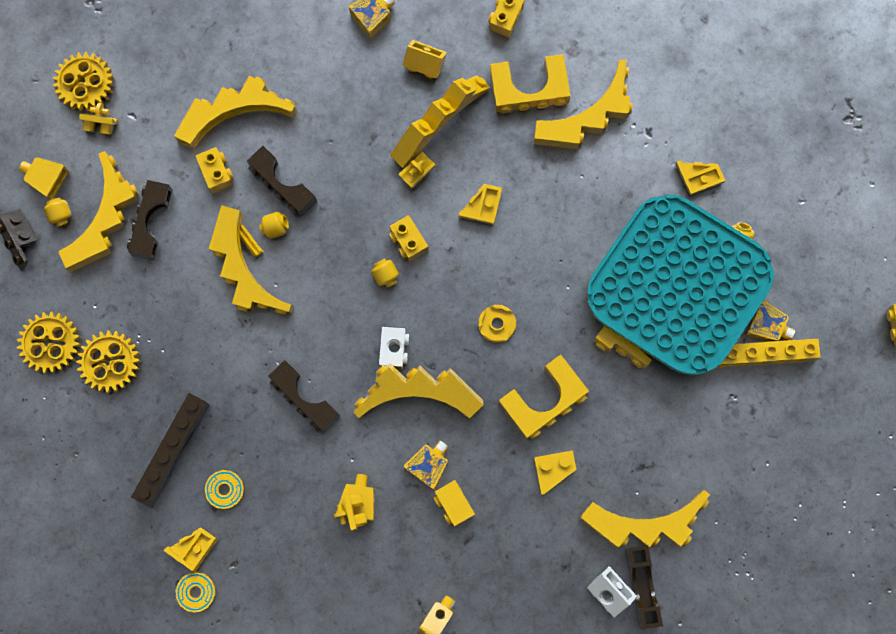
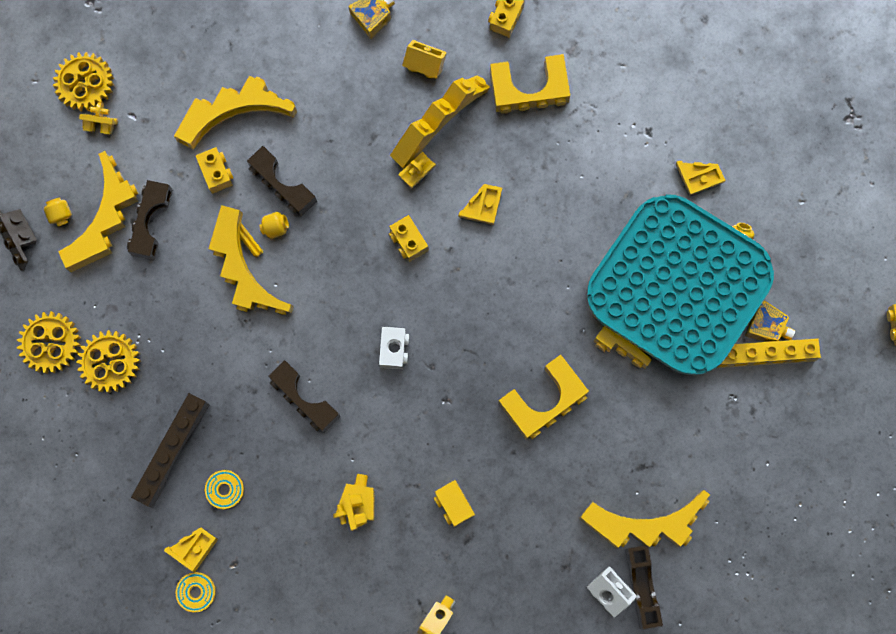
yellow torso [19,157,69,200] -> none
yellow arch [353,363,483,419] -> none
yellow head [371,258,399,288] -> none
torso [403,441,449,490] -> none
yellow tile [478,305,516,343] -> none
yellow arch [534,59,633,150] -> none
yellow wing [534,450,577,495] -> none

